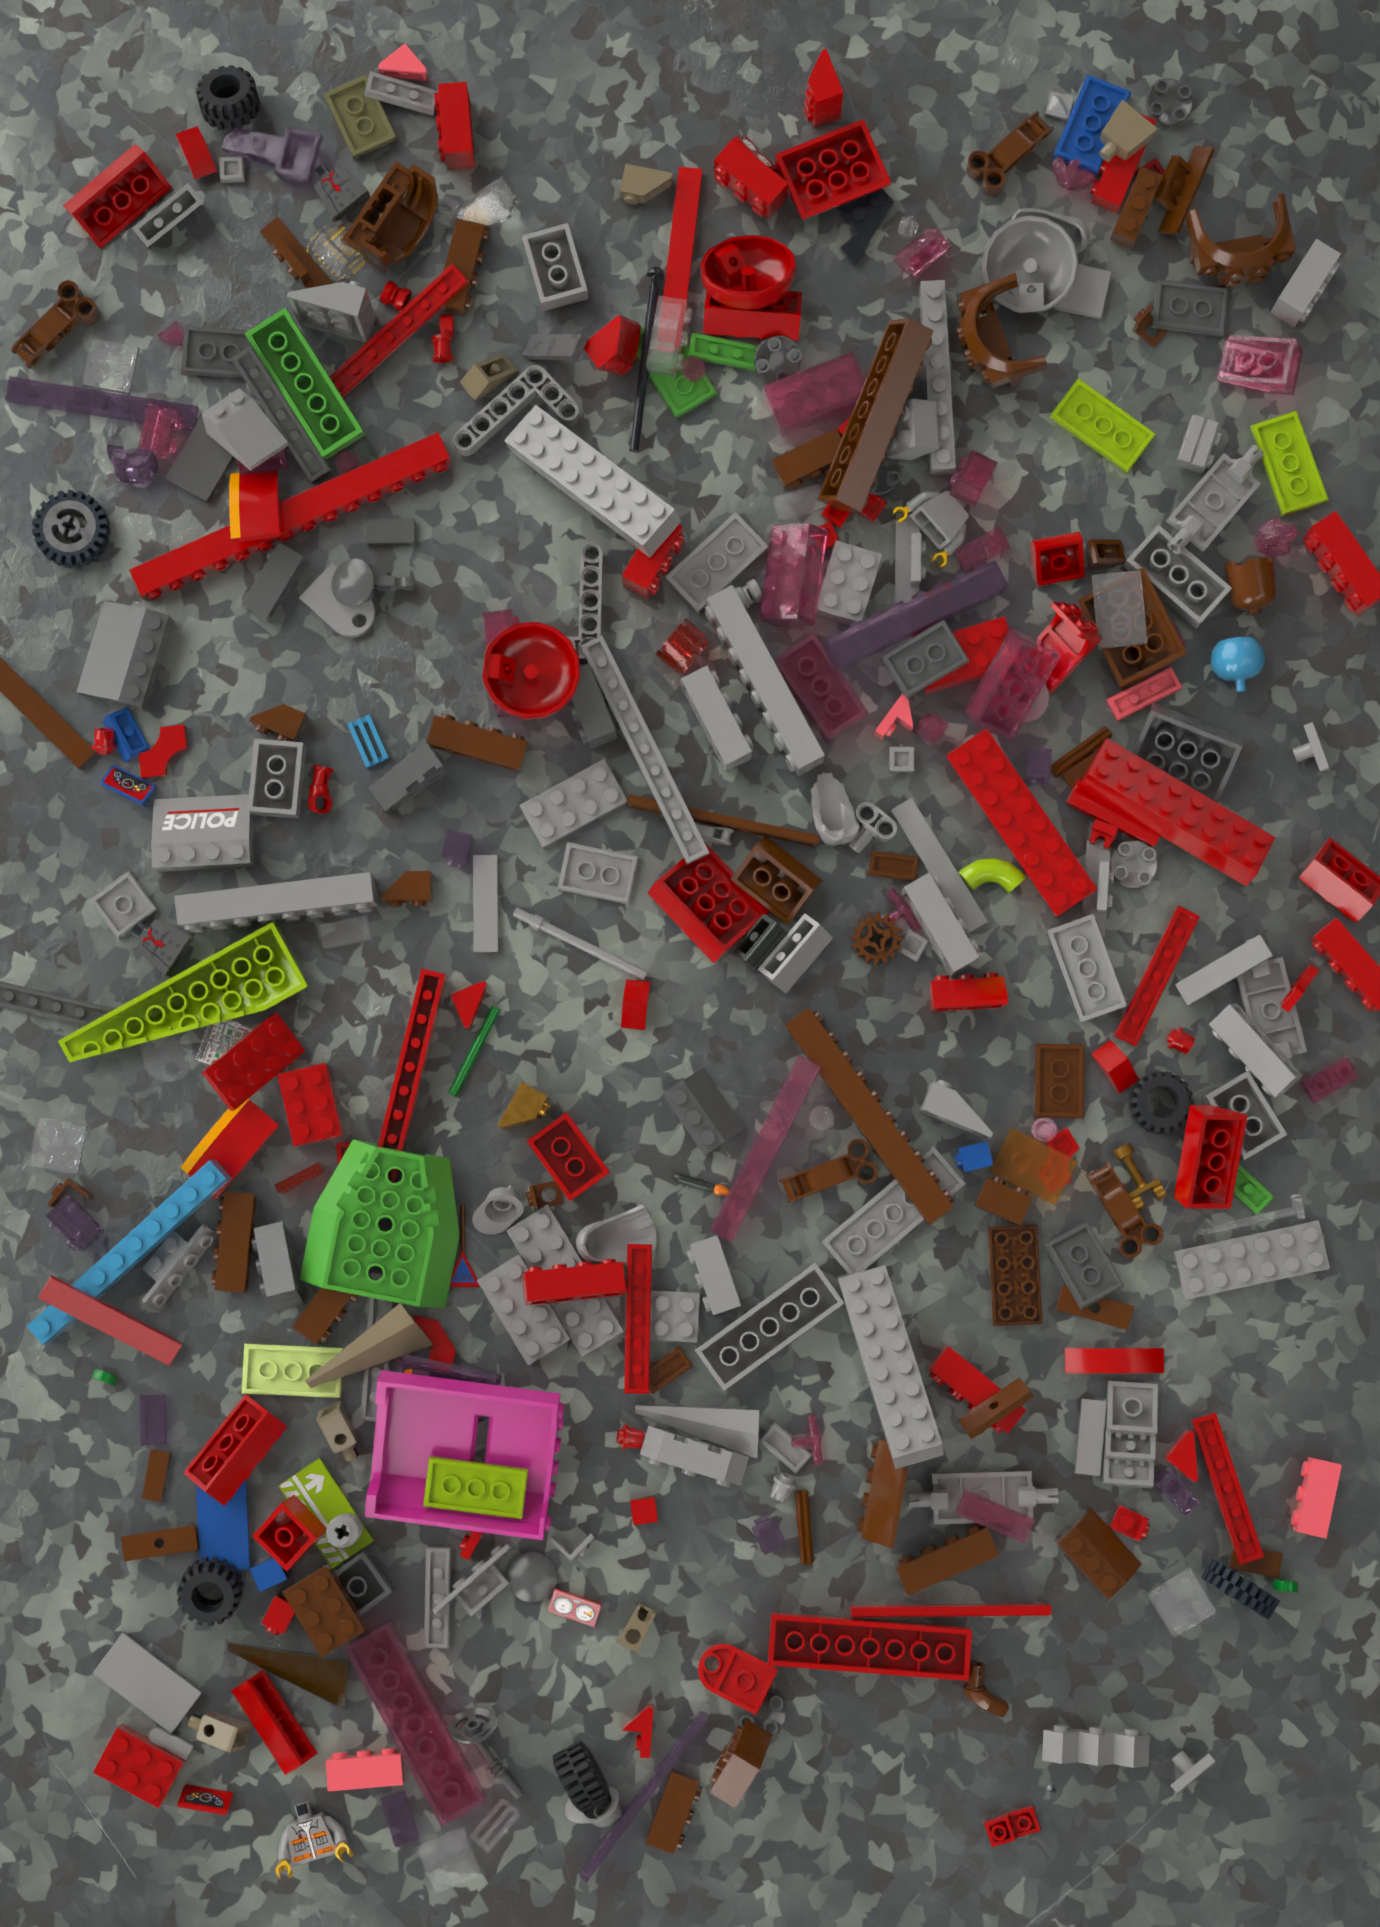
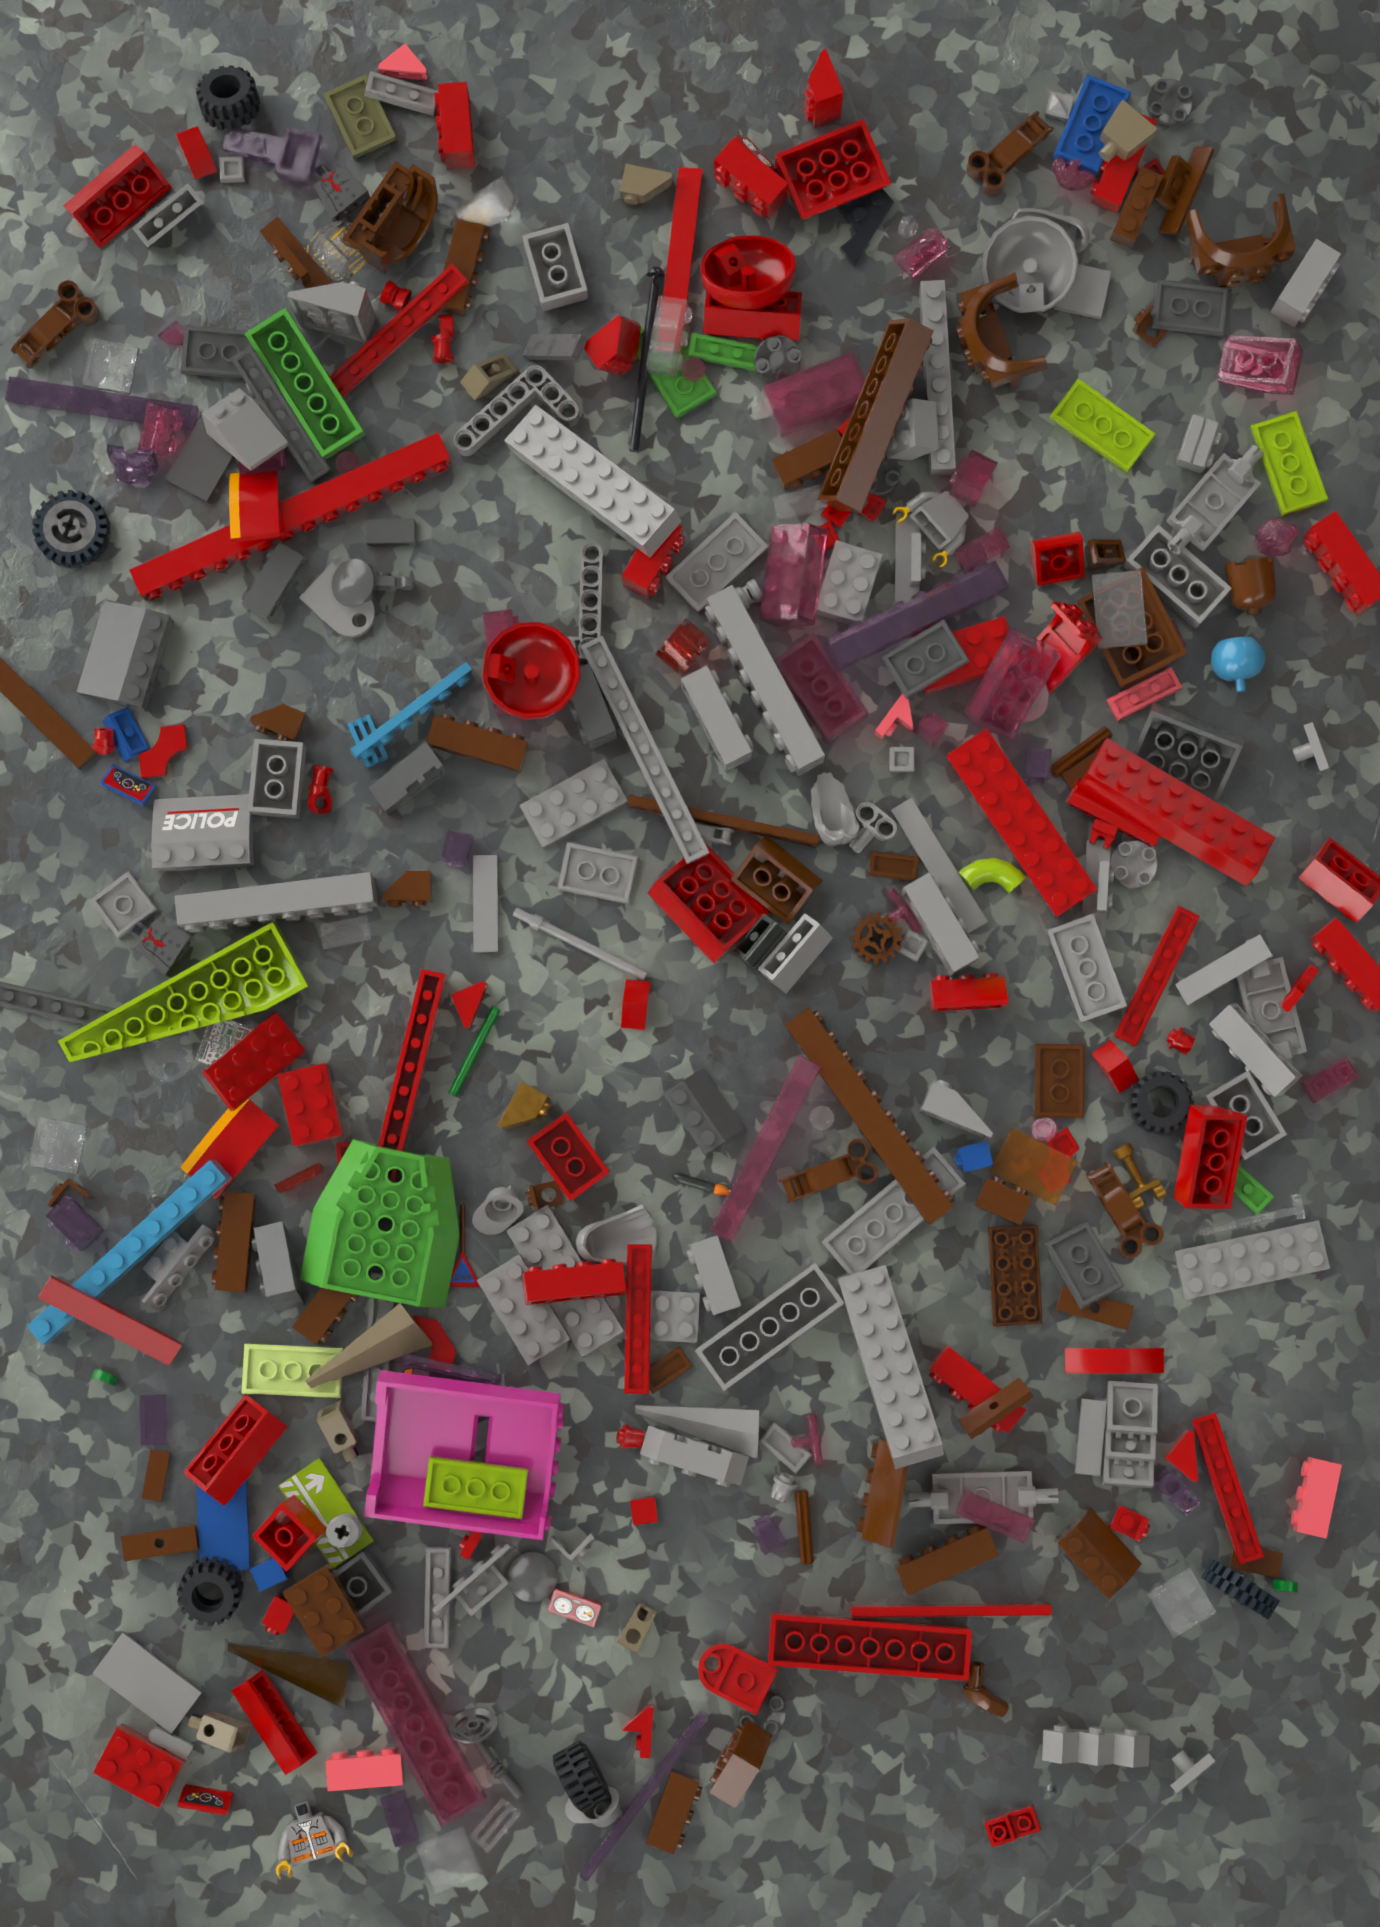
none -> dark azure plate [350,662,472,761]

